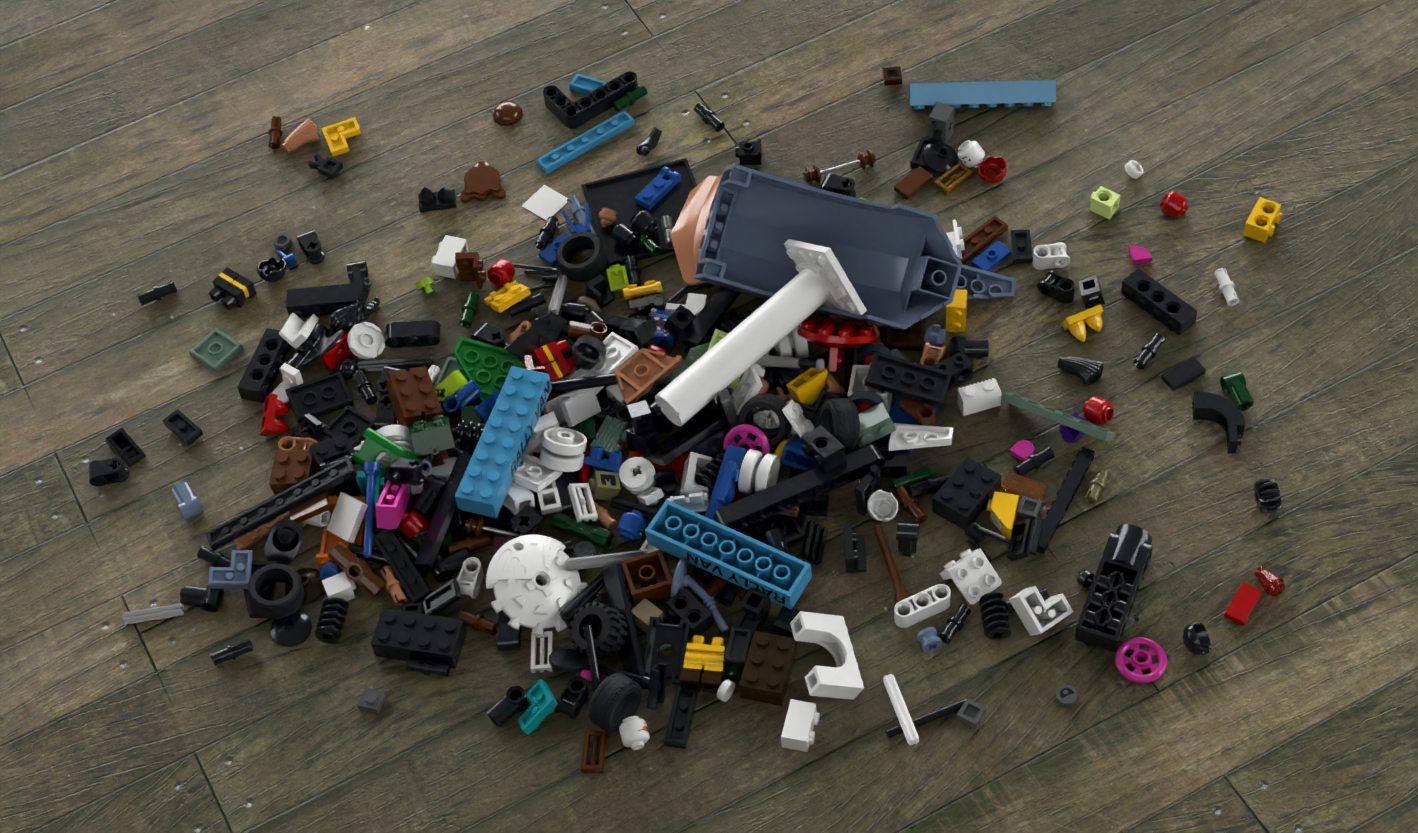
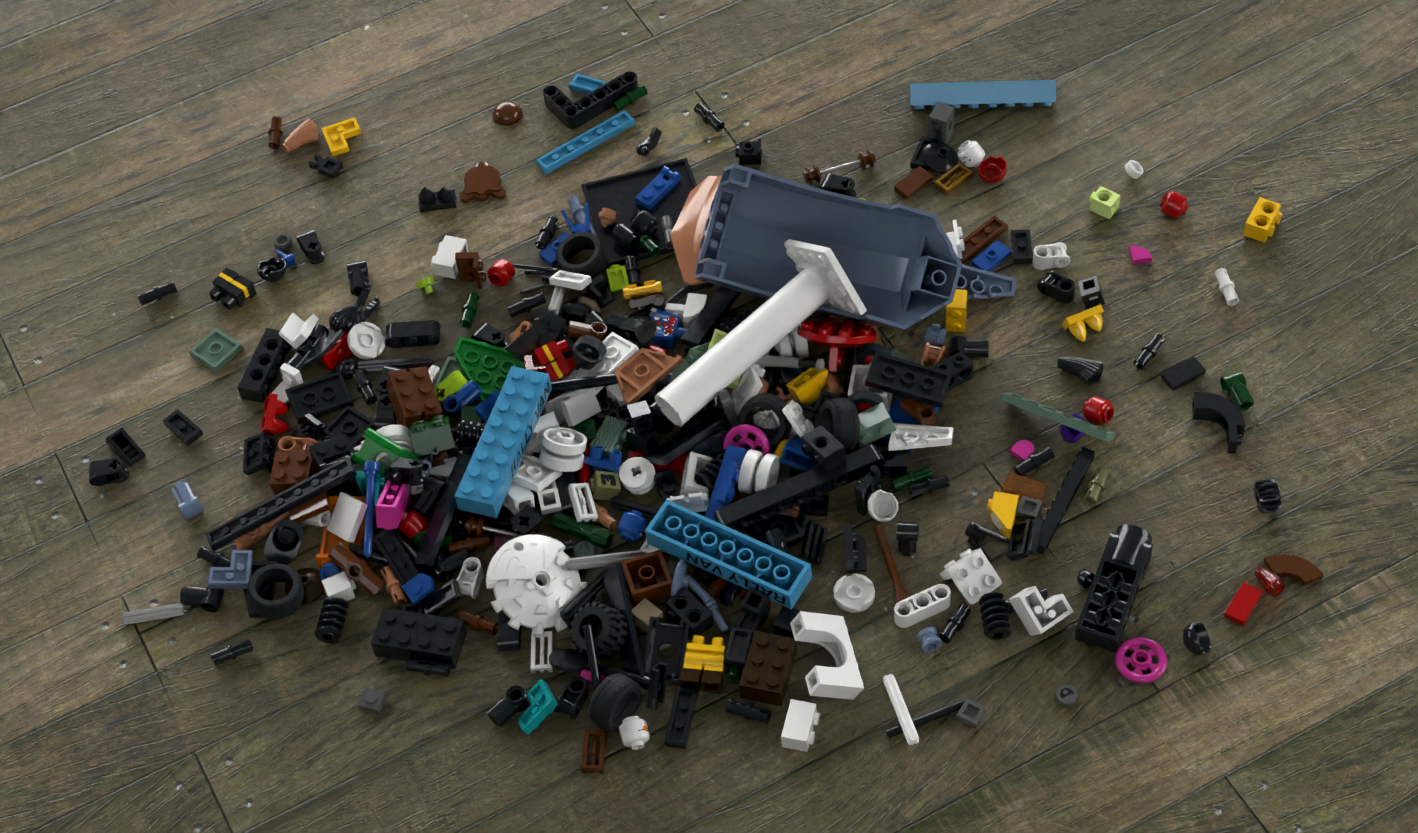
black dish [270,610,312,647] -> none
black brick [286,282,365,318] -> none
yellow plate [484,280,531,313] -> none
white sticker [522,185,568,221] -> none
white plate [637,487,664,506] -> none
black brick [663,305,696,340] -> none
white tile [717,679,735,702] -> none
dark brown plate [882,66,902,86] -> none
dark brown plate [884,318,925,351] -> none
reddish brown pin [894,486,928,524] -> none
black brick [932,456,1001,531] -> none
white brick [957,378,1002,416] -> none
black brick [1121,268,1197,336] -> none
none -> black bracket [243,432,276,475]
none -> blue plate [402,573,435,604]
none -> white tile [549,270,592,290]
none -> black pin [726,699,771,724]
none -> white tile [833,574,875,613]
none -> reddish brown tile [1263,554,1324,586]

